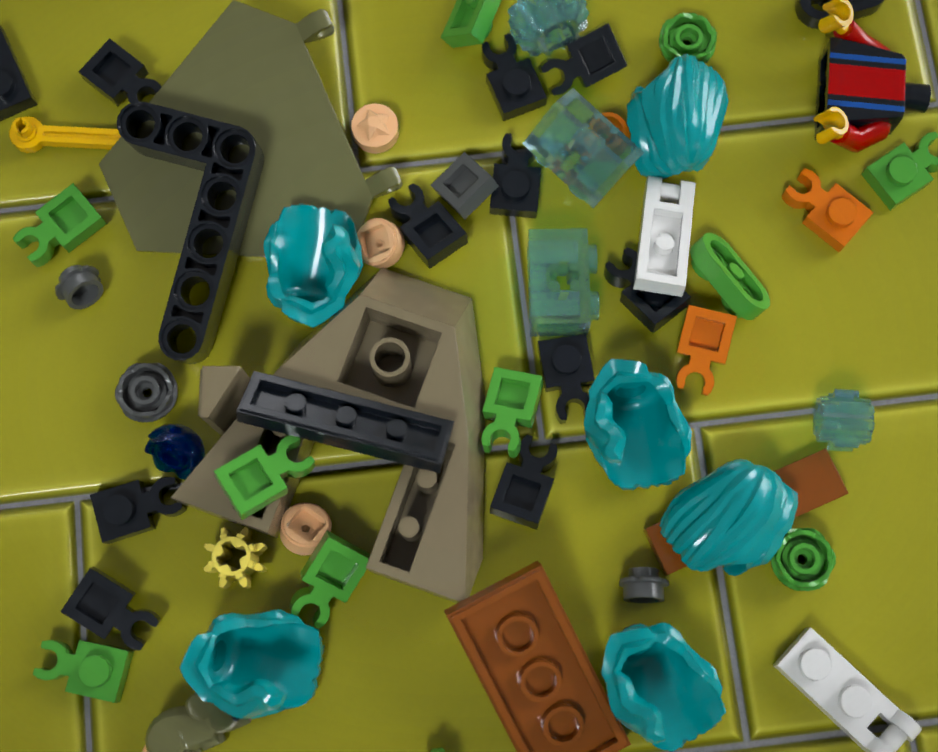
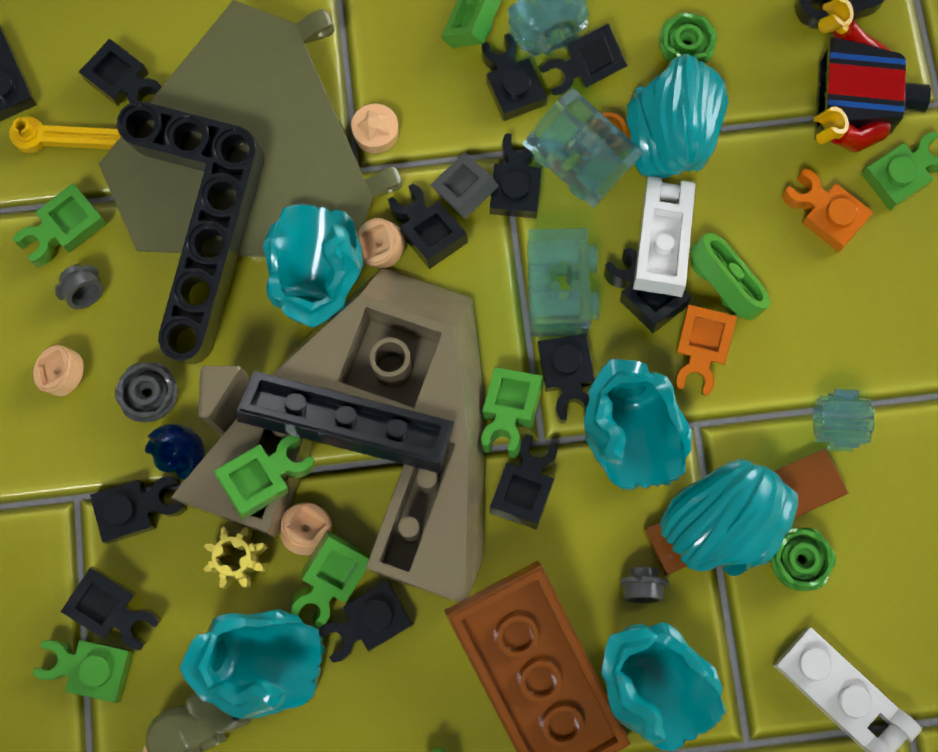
none -> light nougat tile [33,345,84,397]
none -> black plate [319,580,413,662]

